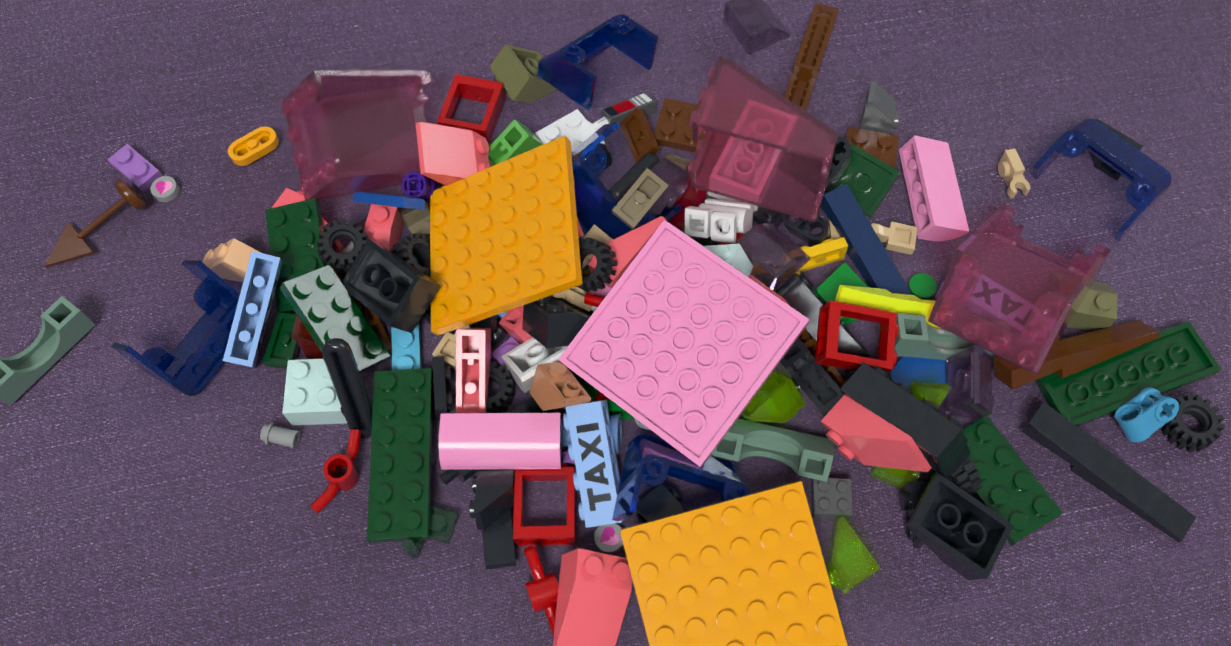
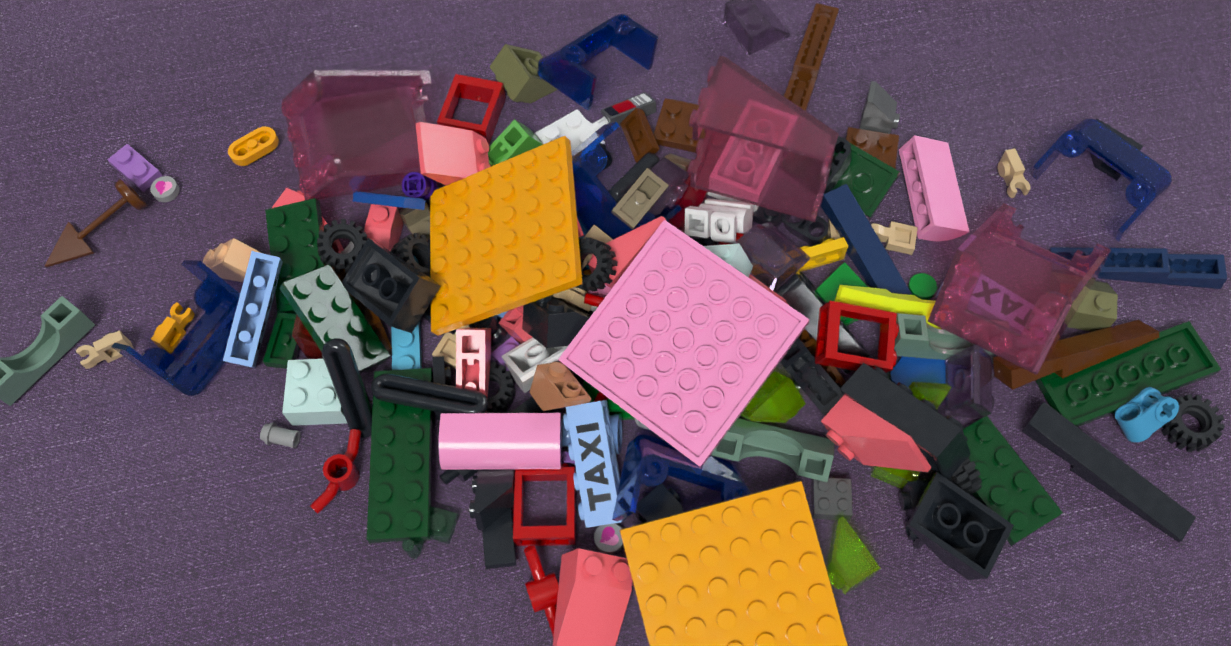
none -> tan plate [76,330,135,369]
none -> light orange plate [151,302,195,355]
none -> black piece [371,374,488,414]
none -> dark blue slope [1049,247,1227,289]

